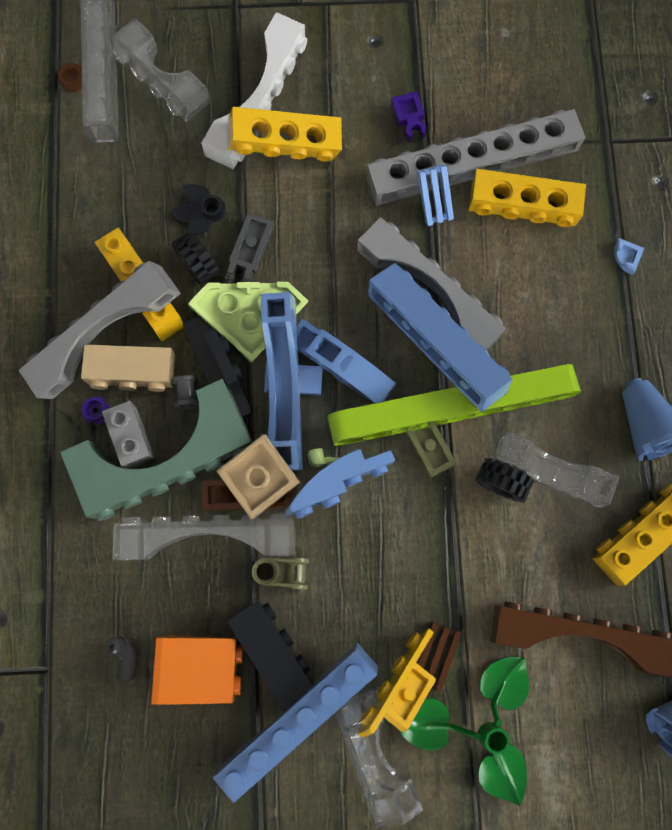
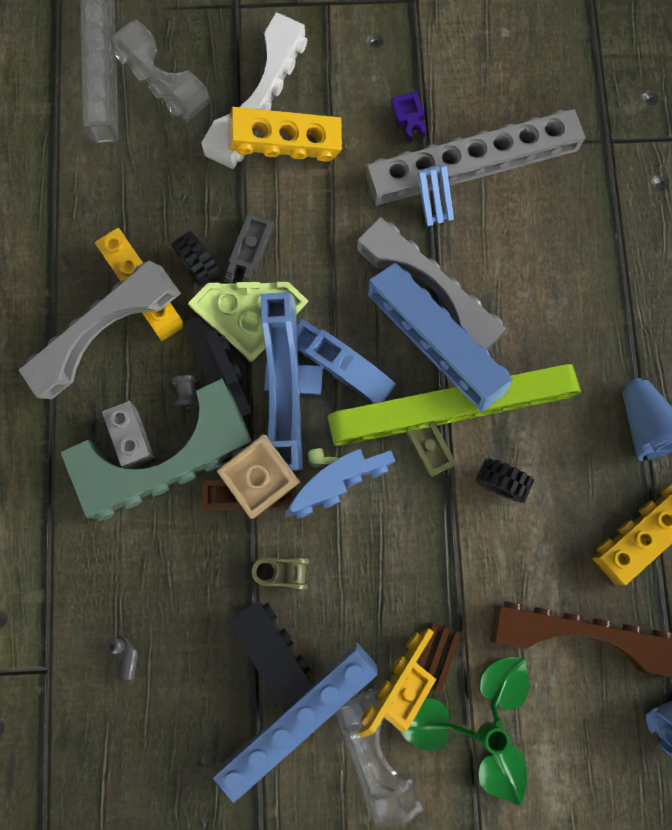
reddish brown tile [58,63,87,92] -> none
tan brick [81,345,176,392] -> none
dark purple plate [82,396,110,424] -> none
clear arch [112,513,296,561] -> none
orange slope [151,635,244,705] -> none
black plate [171,184,226,235] -> none
yellow brick [468,169,586,227] -> none
clear arch [493,432,620,508] -> none
light blue tile [614,238,644,275] -> none

